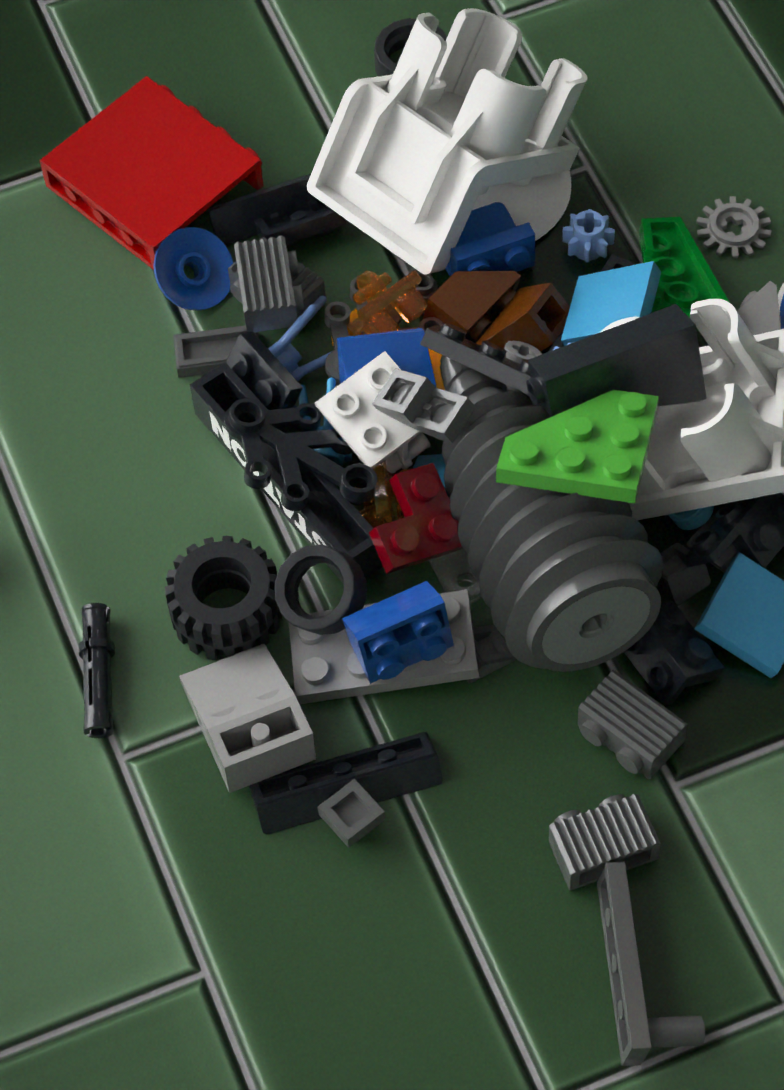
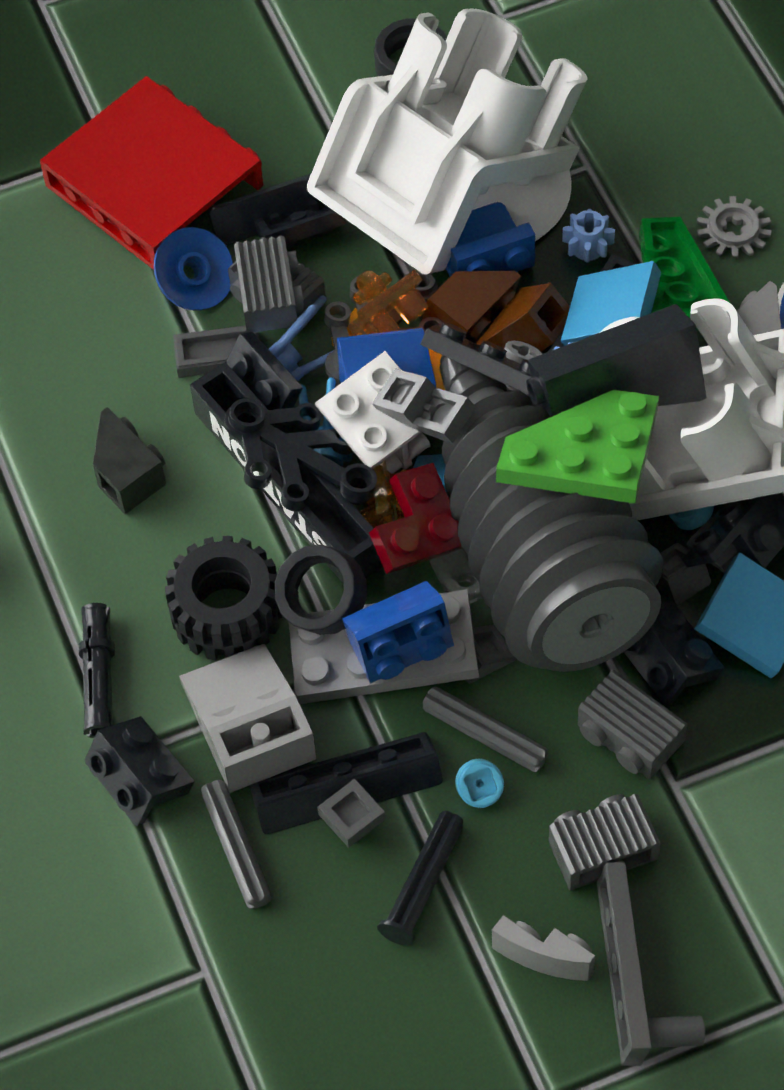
none -> black bracket [85,716,195,826]
none -> pearl dark grey slope [93,407,166,514]
none -> dark grey axle [201,780,271,909]
none -> black axle [377,811,463,946]
none -> dark grey axle [423,687,548,772]
none -> medium azure tile [455,759,504,808]
none -> light grey slope [492,915,595,981]

